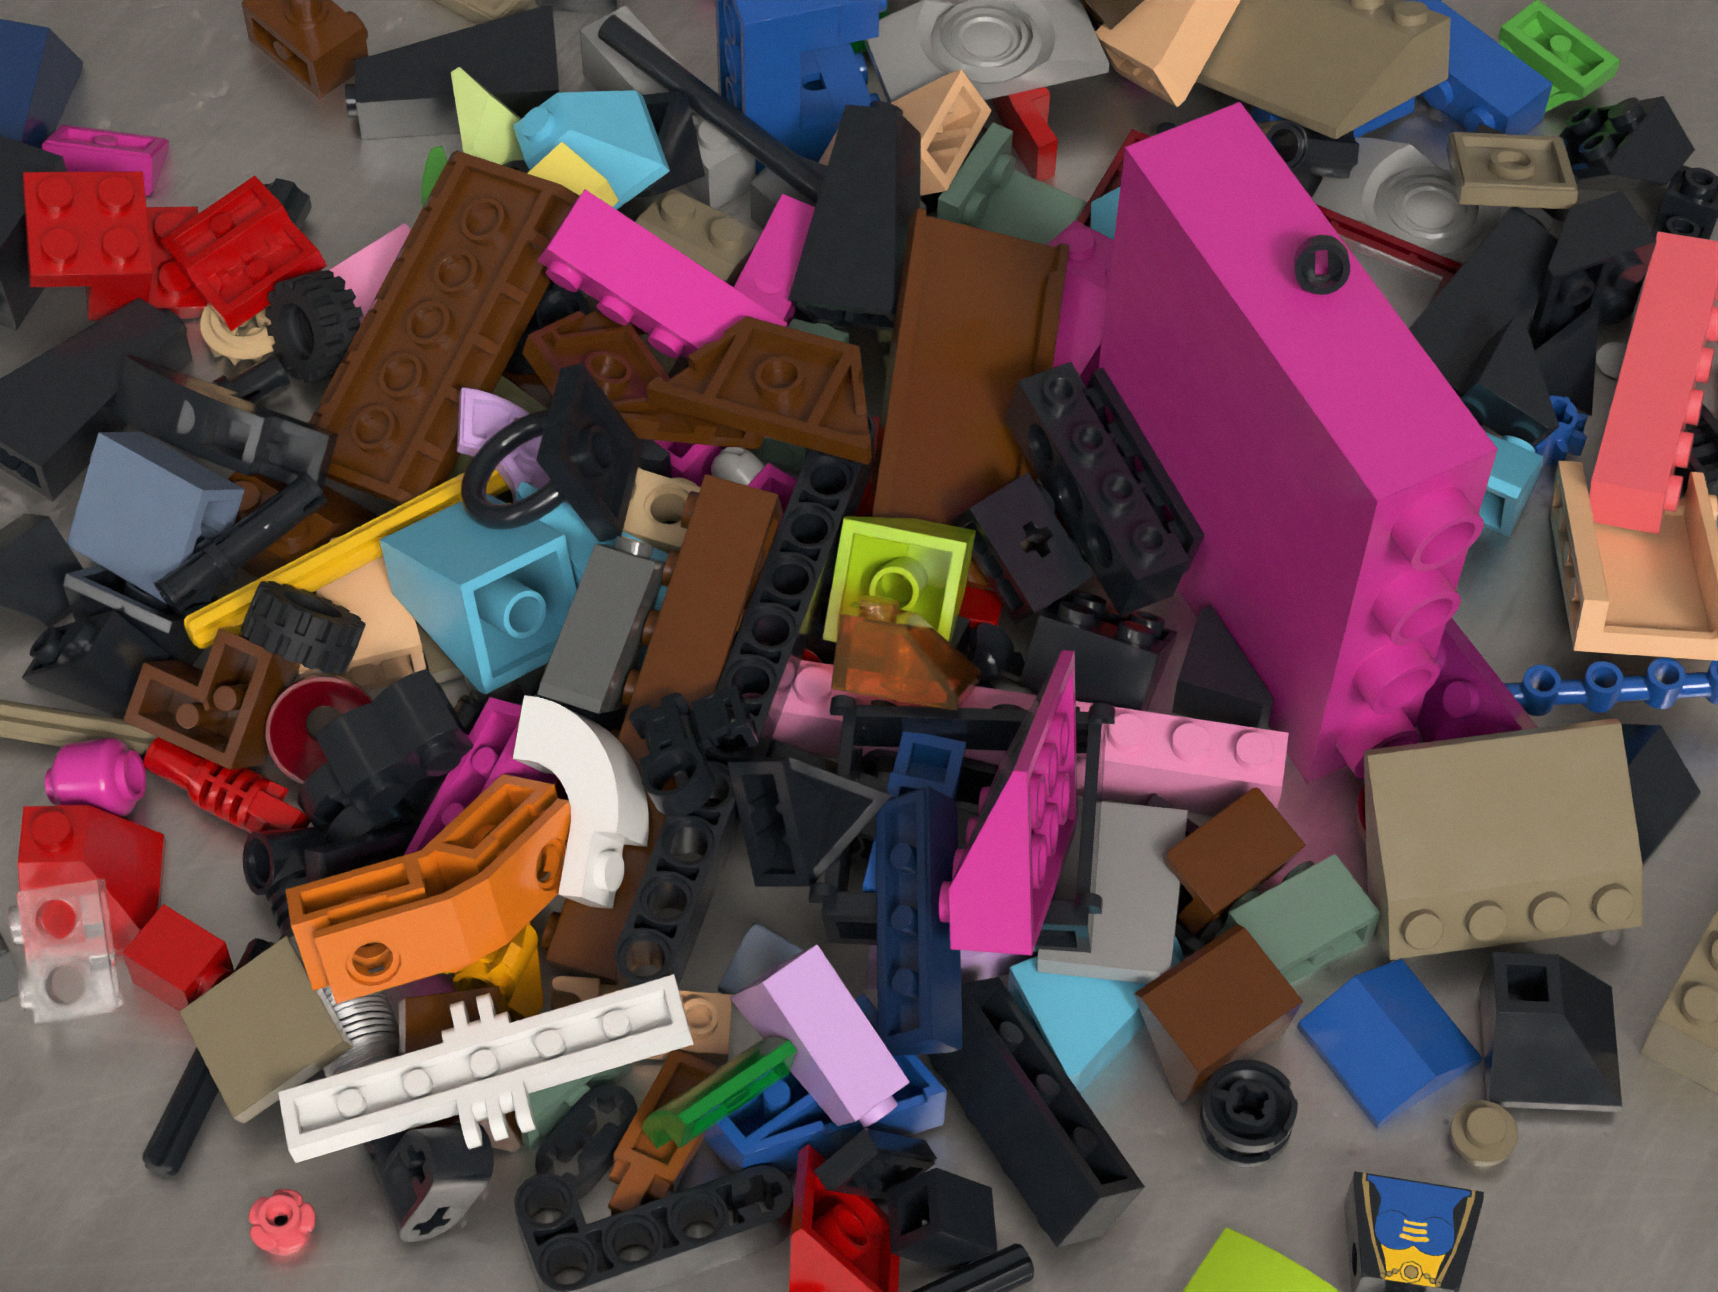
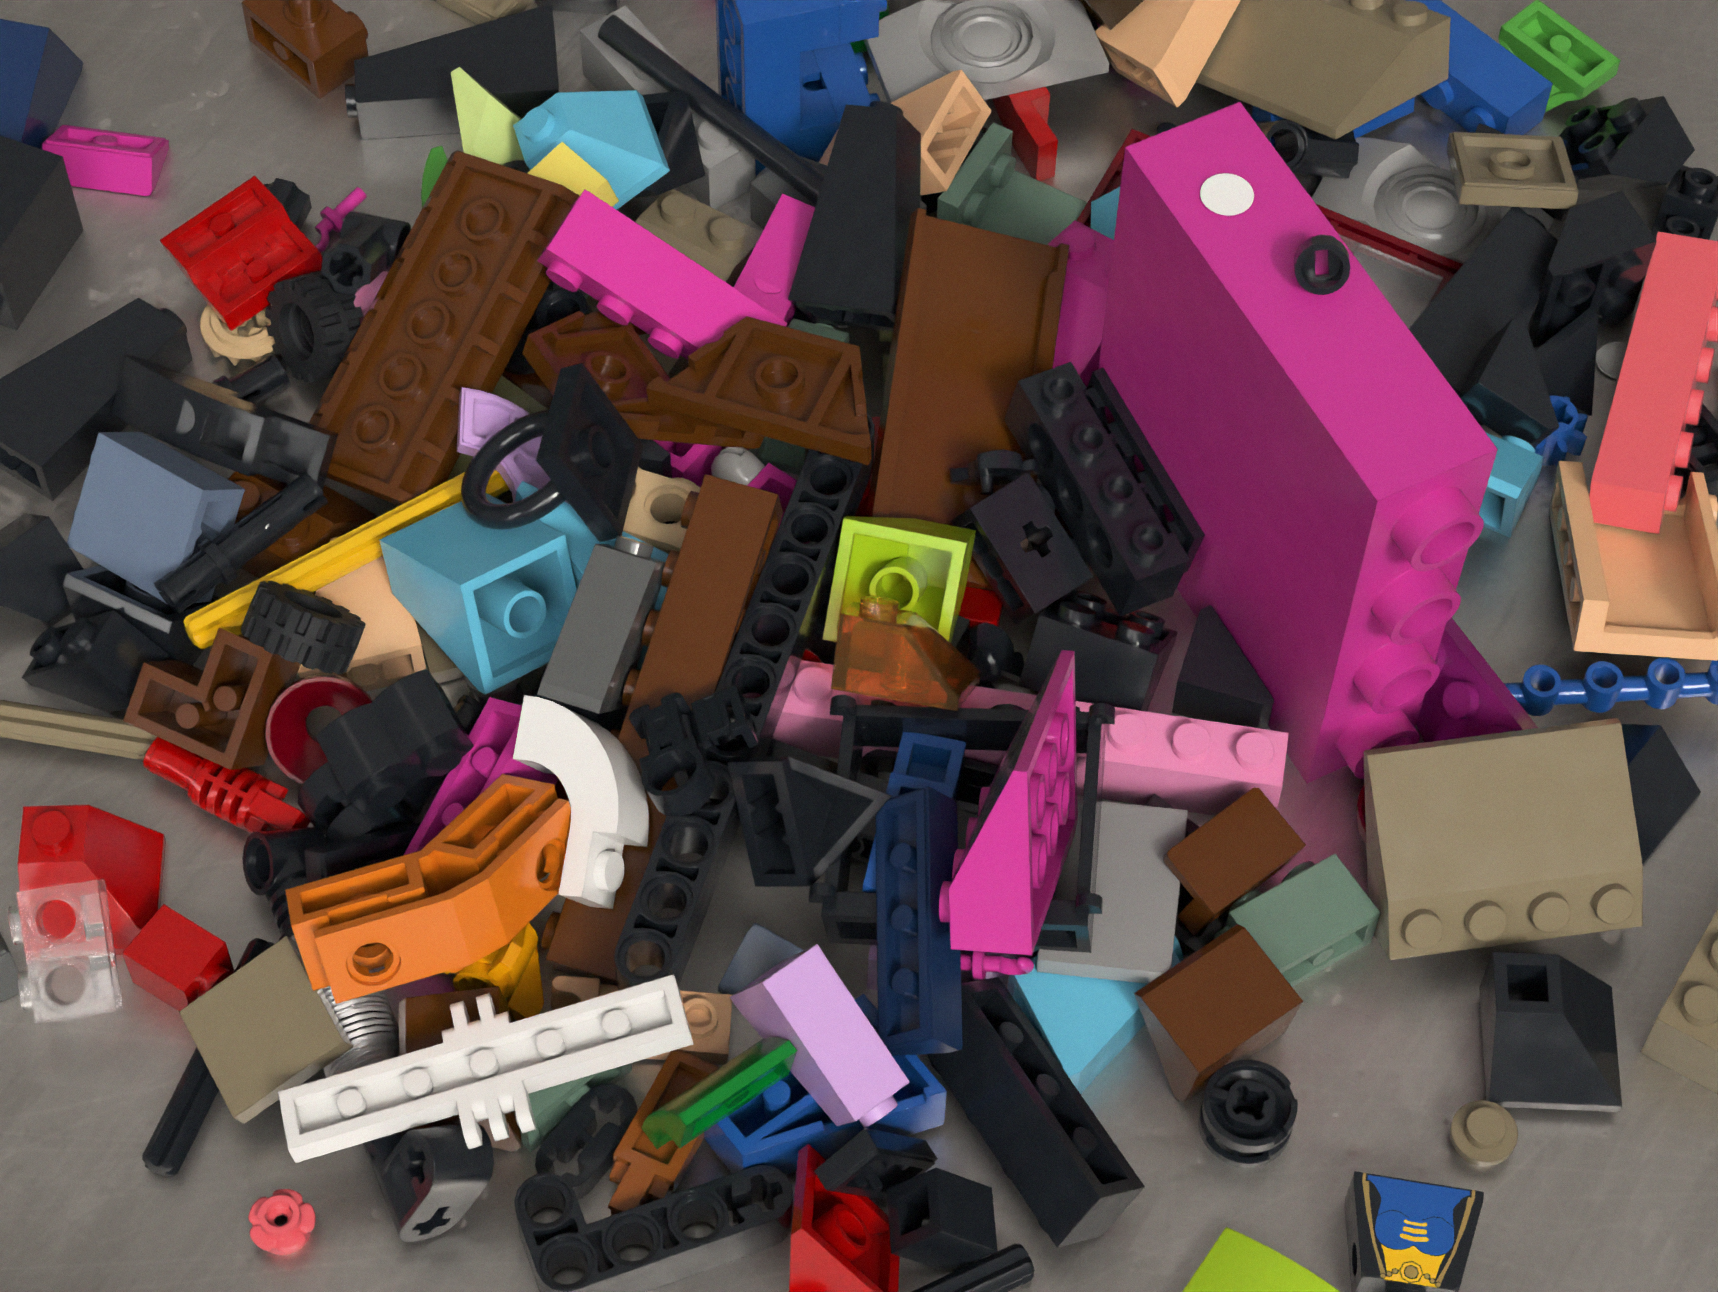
red bracket [22,171,207,321] -> none
dark pink head [45,737,146,818] -> none
blue slope [1297,959,1483,1129] -> none
none -> dark pink hand [315,187,367,253]
none -> black piece [321,211,411,295]
none -> black piece [950,449,1040,495]
none -> dark pink hand [961,951,1034,980]
none -> white sticker [1200,173,1254,216]

